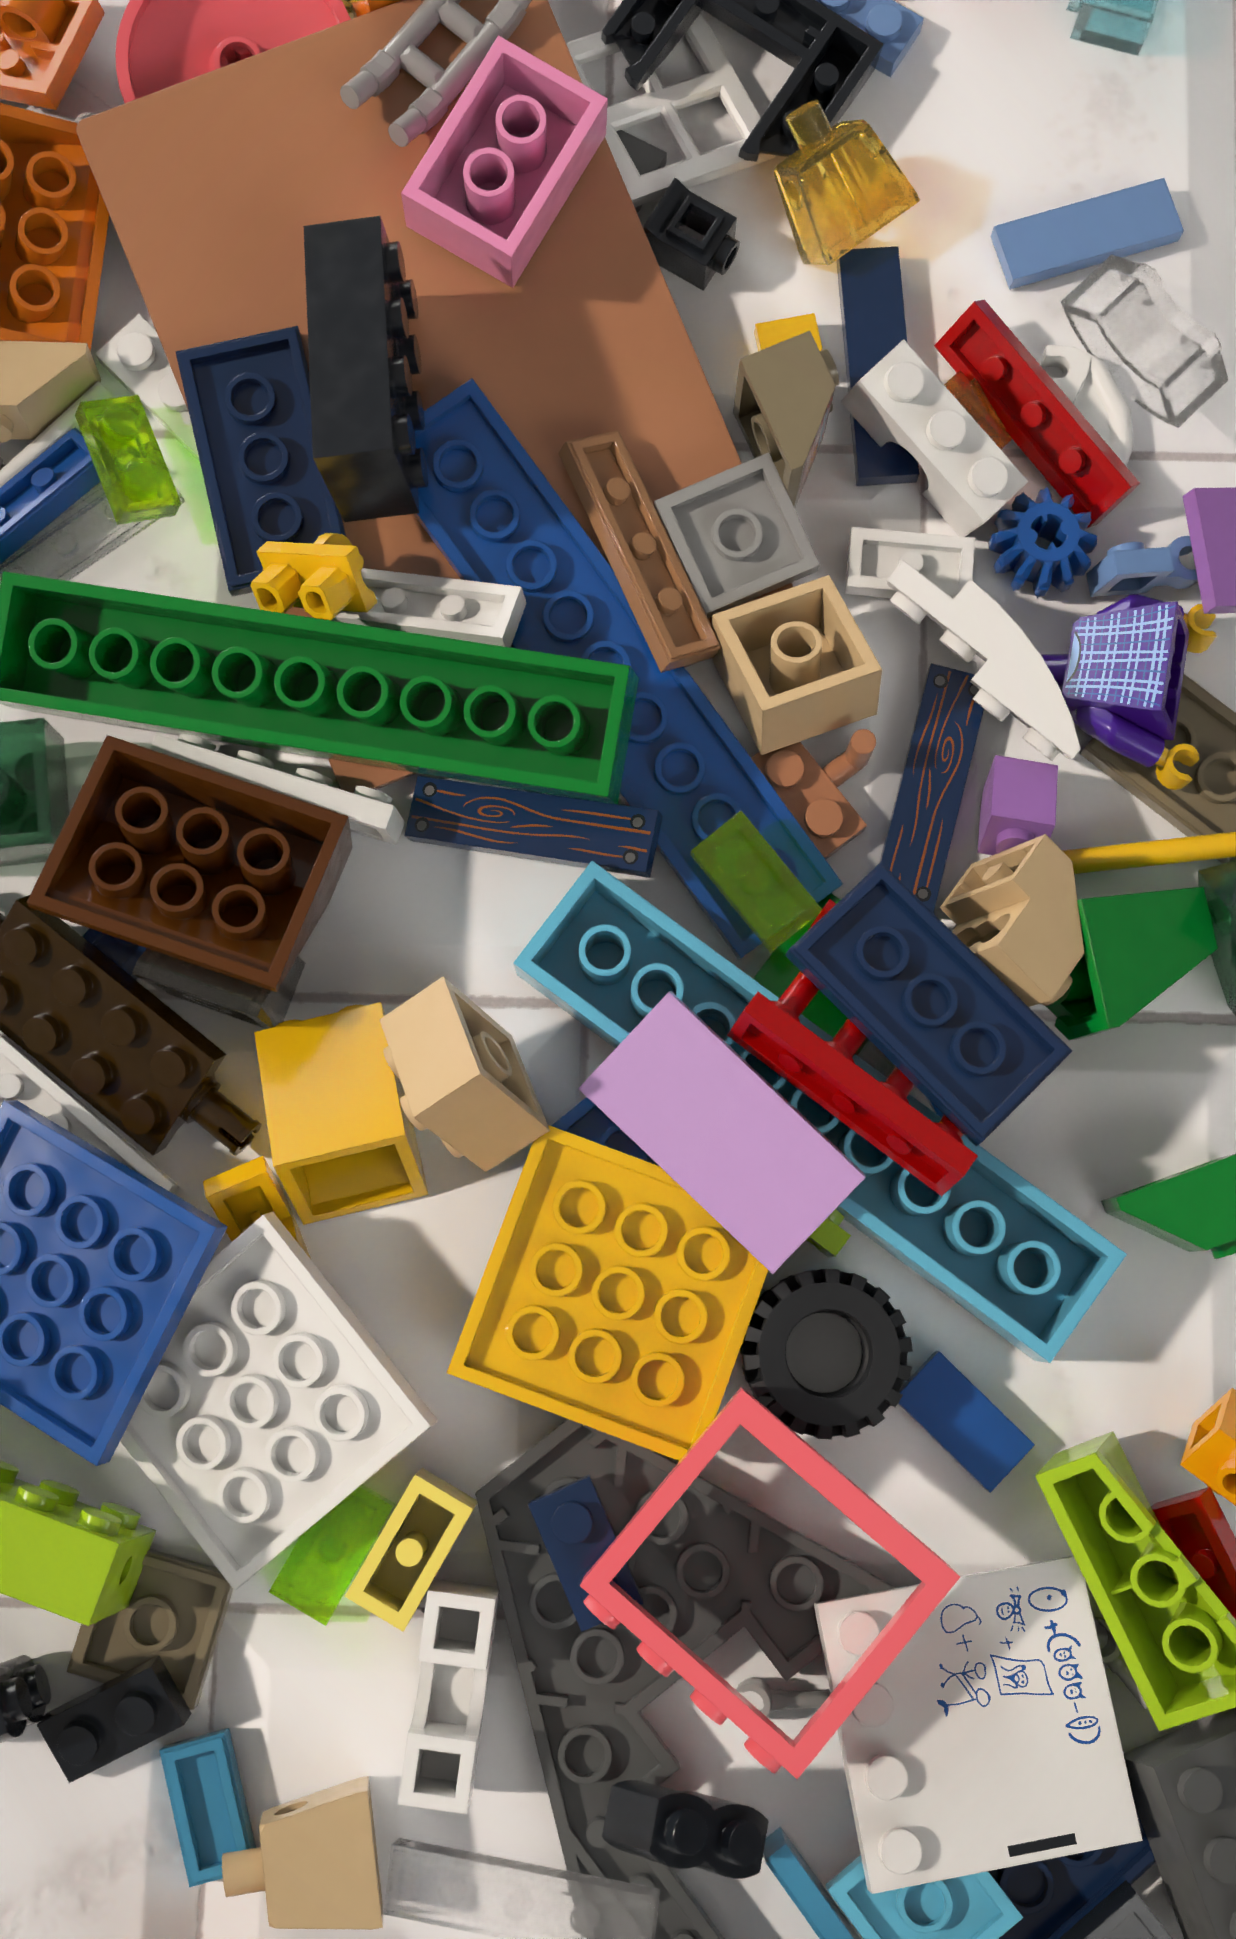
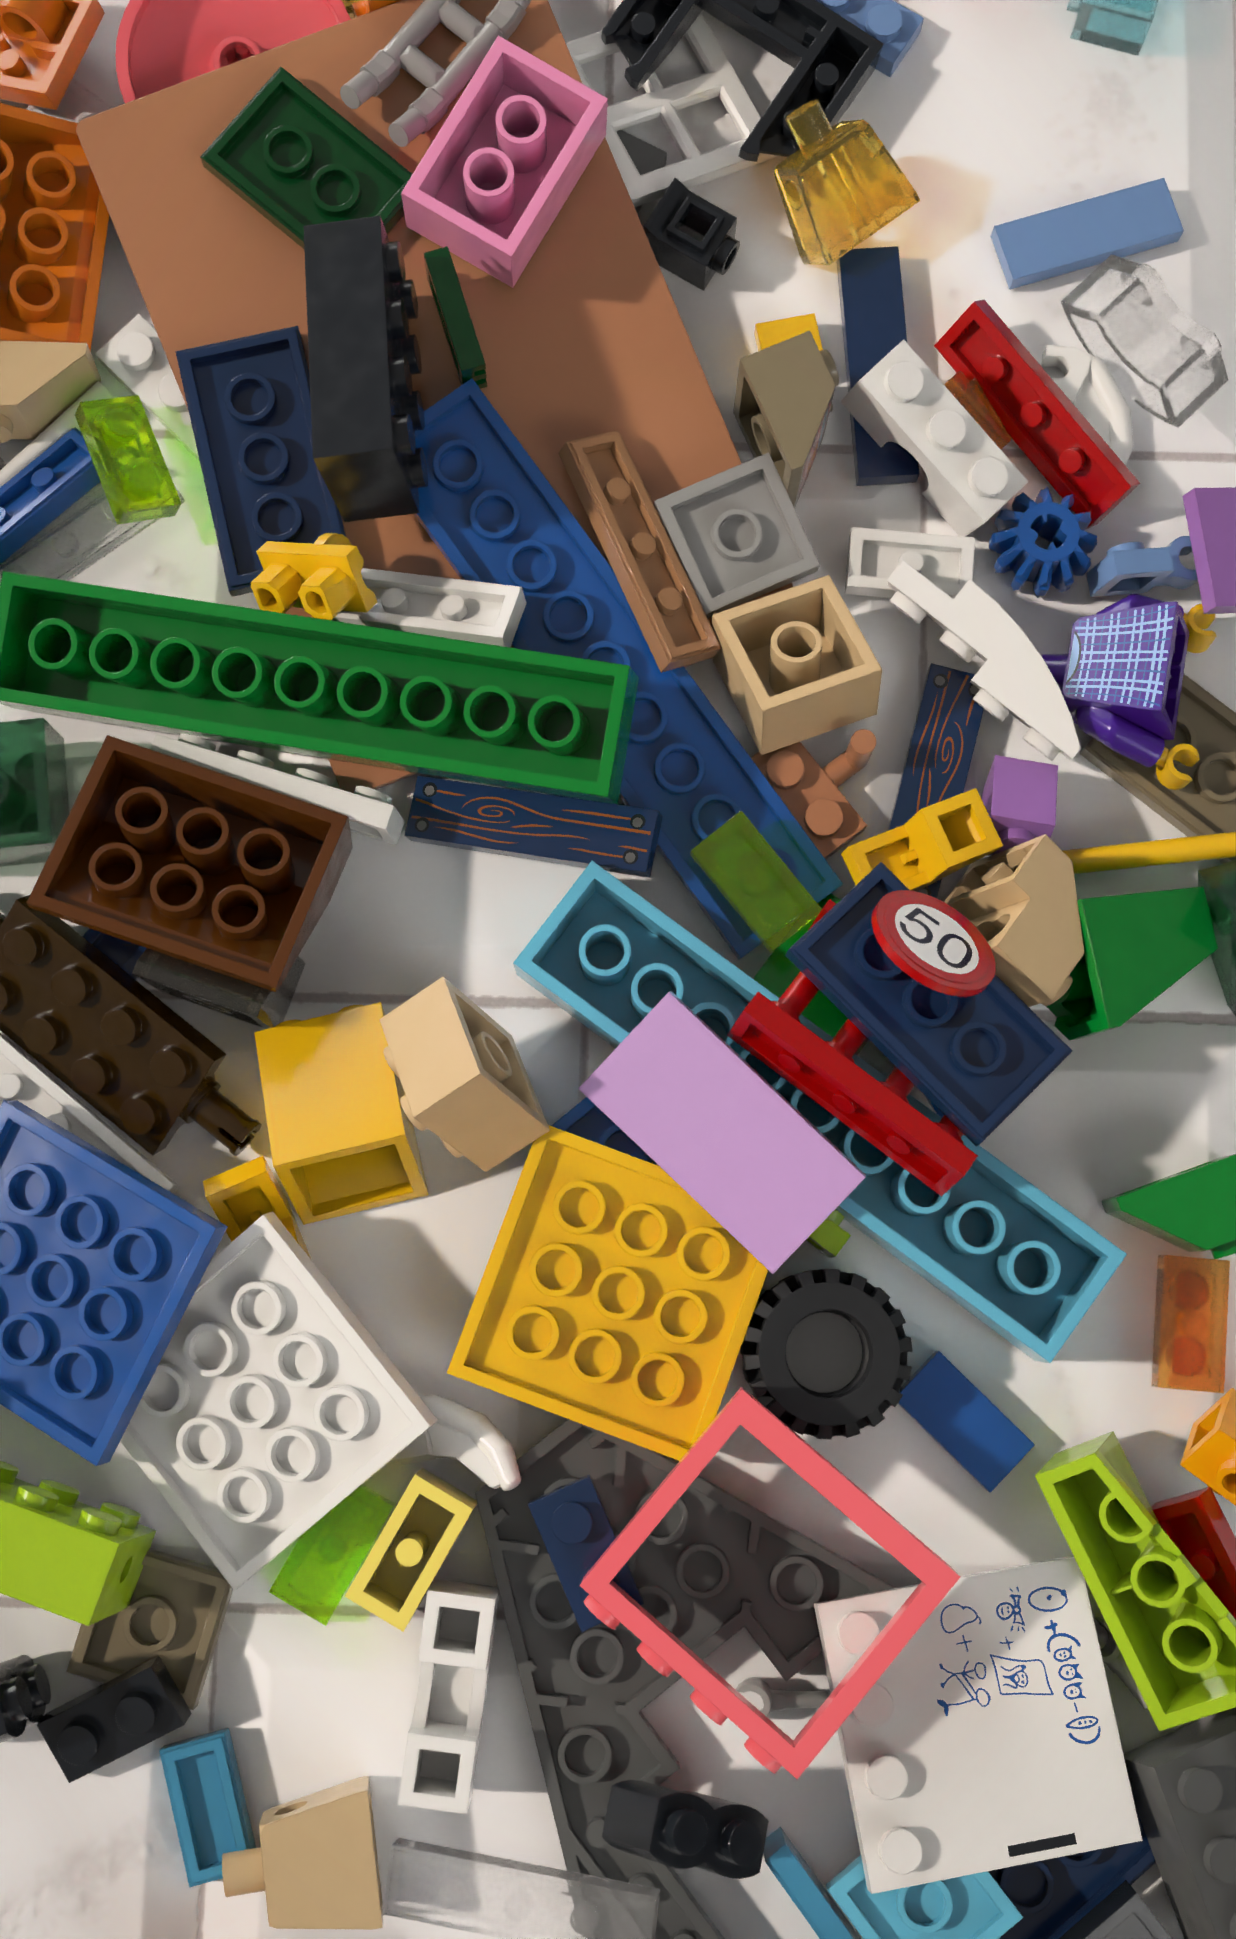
none -> dark green tile [200,67,412,249]
none -> white piece [393,1394,521,1491]
none -> dark green tile [424,246,487,389]
none -> yellow slope [841,788,1003,891]
none -> piece [871,890,996,997]
none -> clear orange plate [1151,1255,1230,1393]

